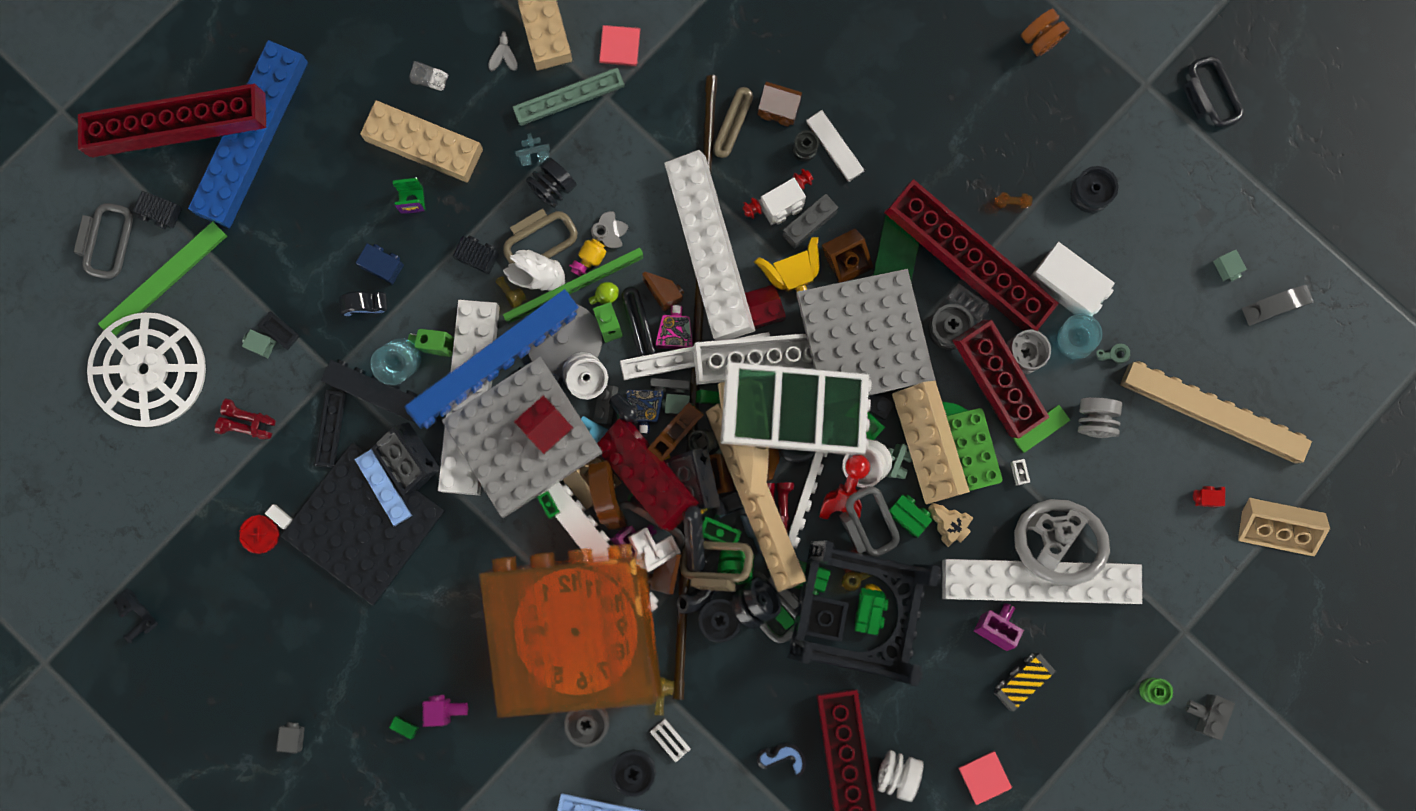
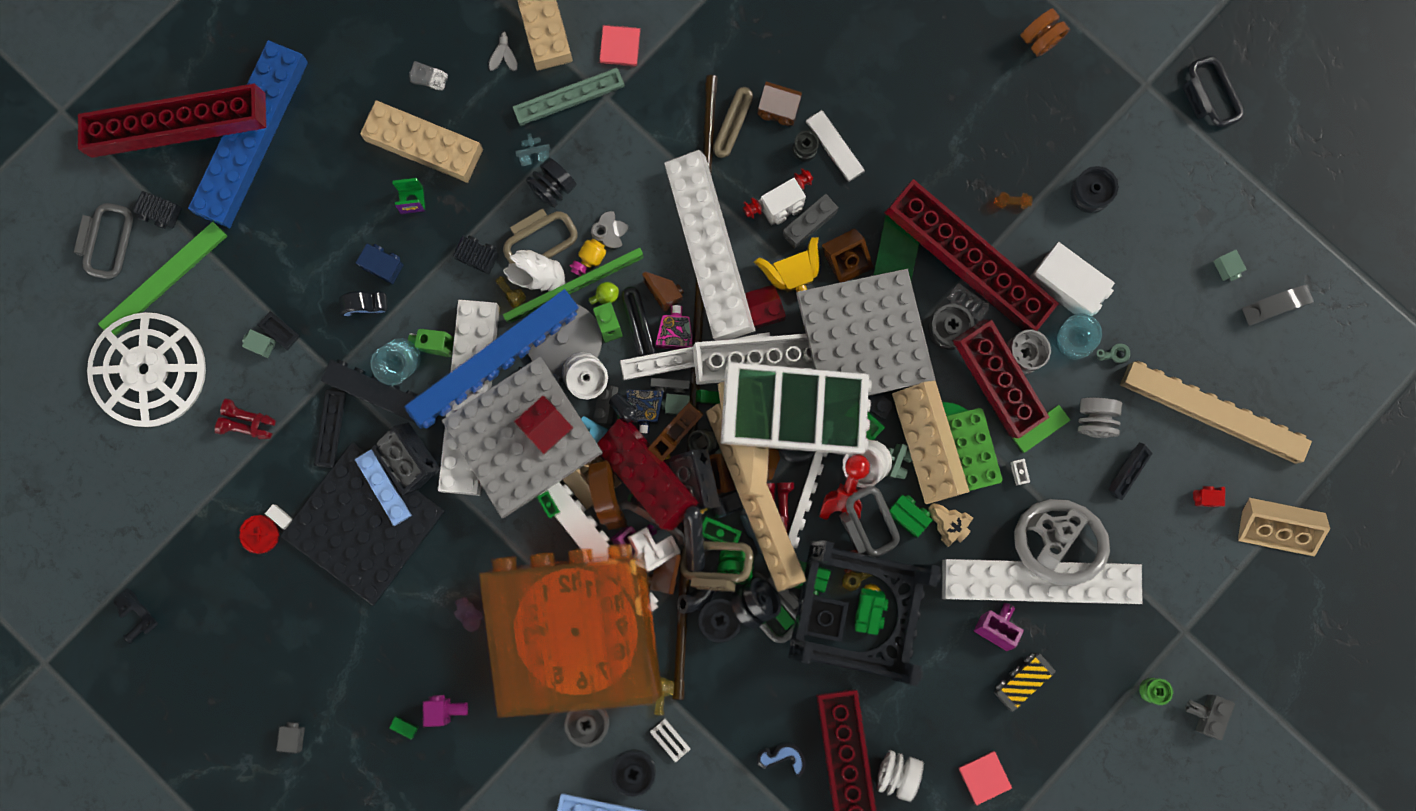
none -> hips [454,597,483,632]
none -> black plate [1108,442,1153,500]

